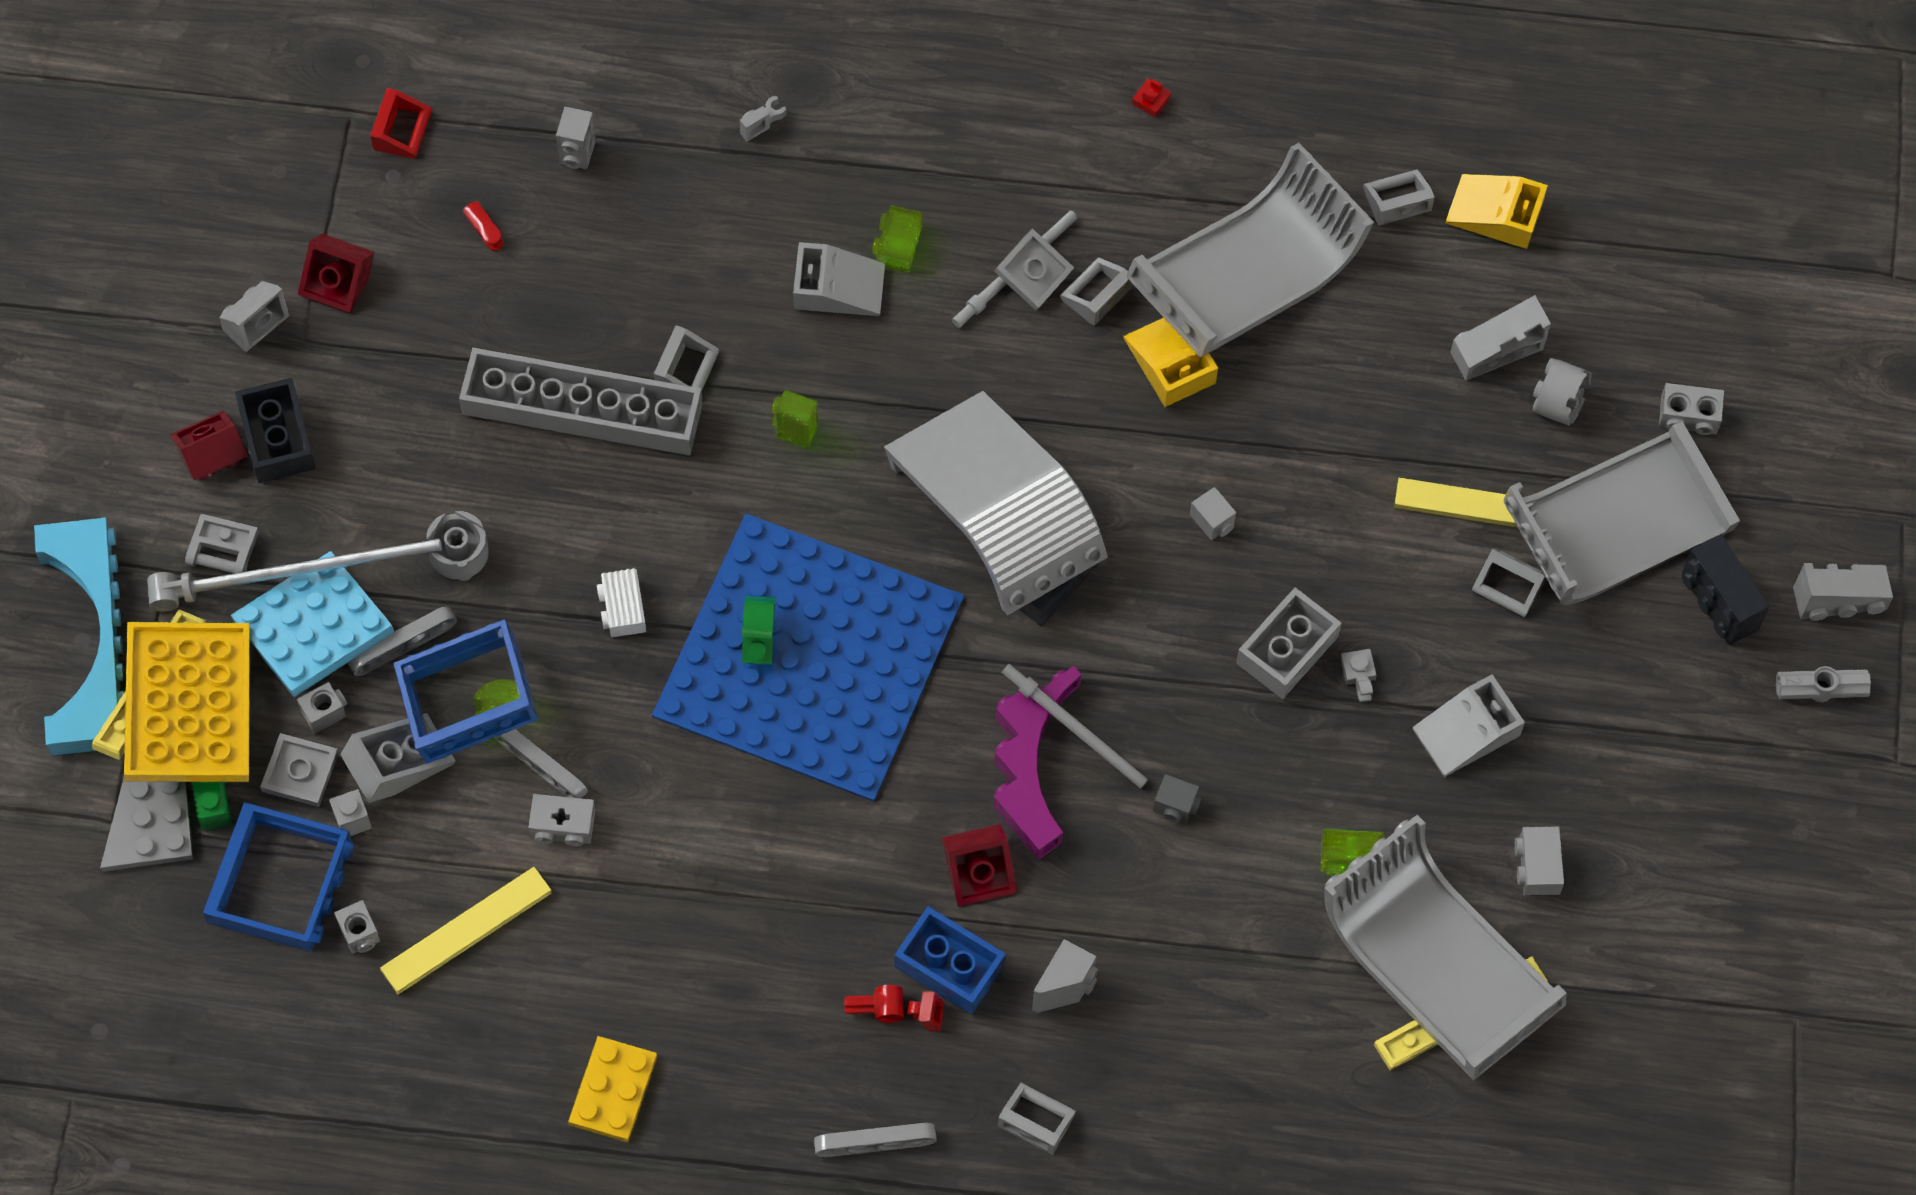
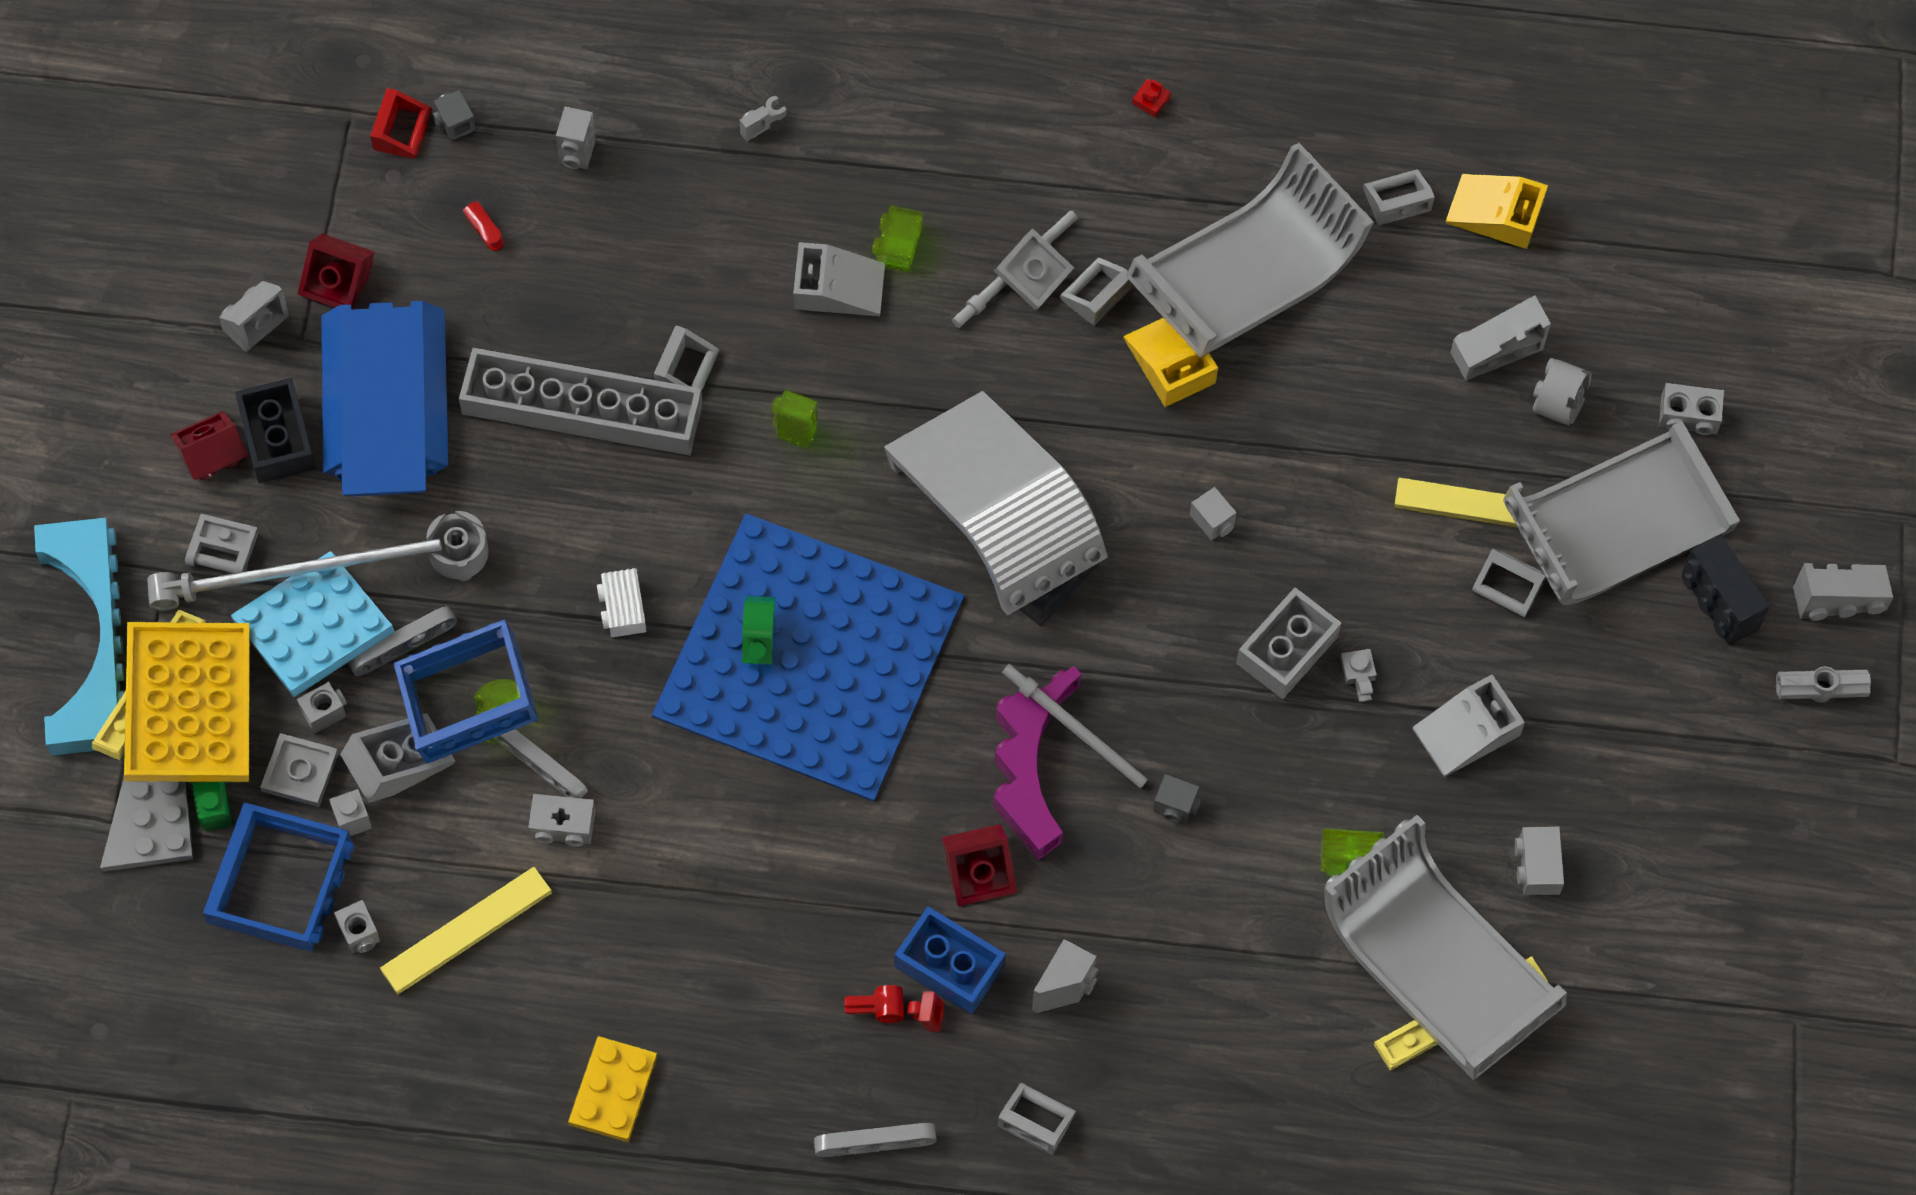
none -> blue panel [321,301,448,497]
none -> dark grey brick [432,90,476,141]

